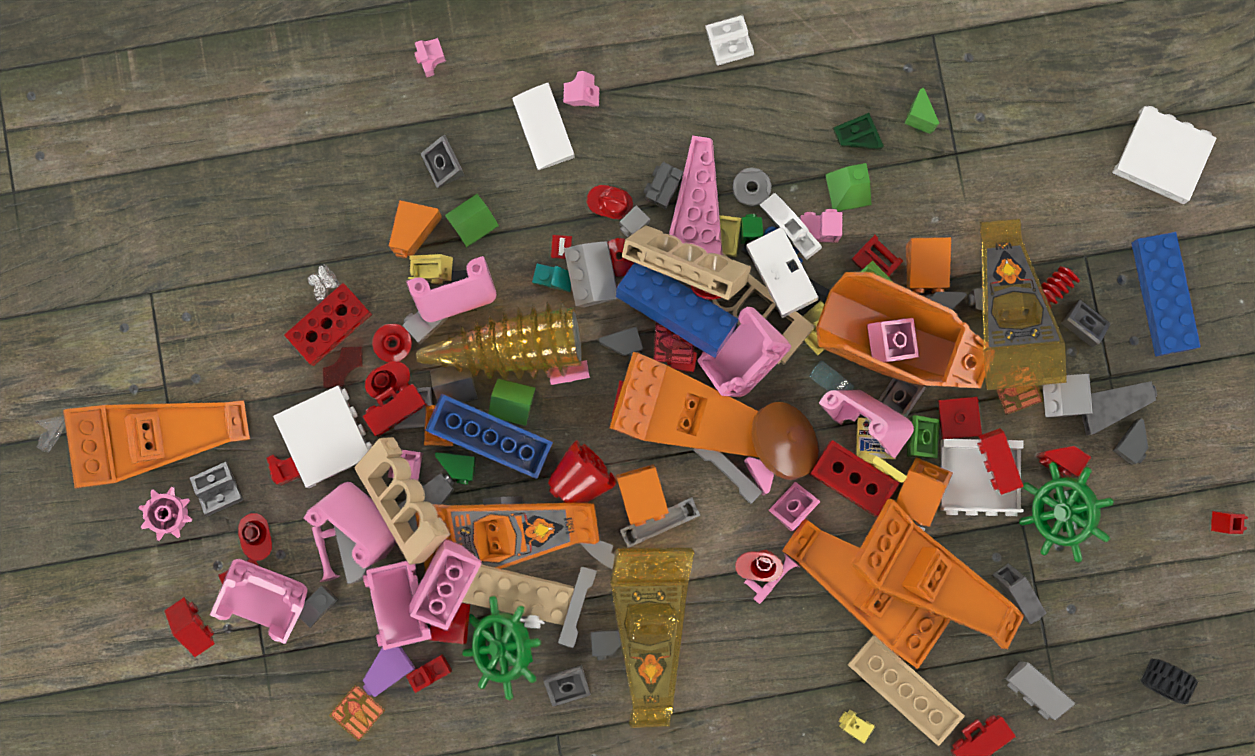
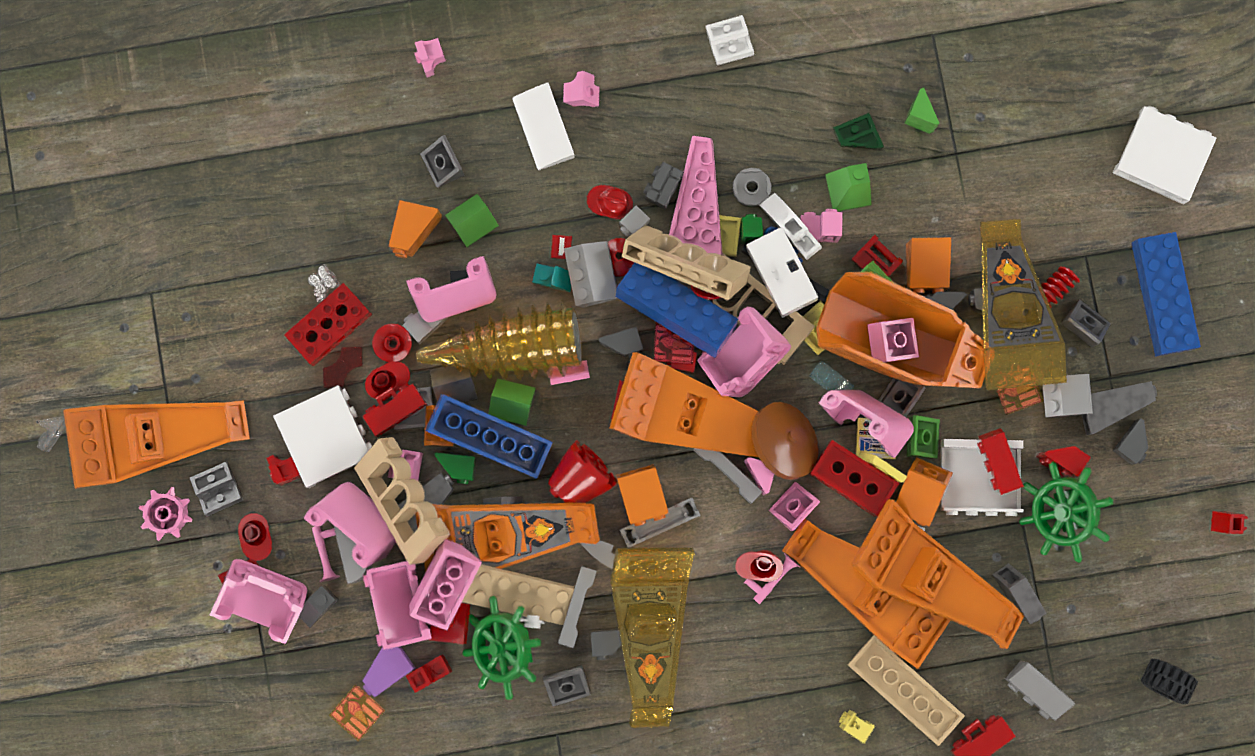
red brick [164,597,215,657] -> none
light yellow hinge [408,254,453,284] -> none
red plate [938,397,982,439] -> none

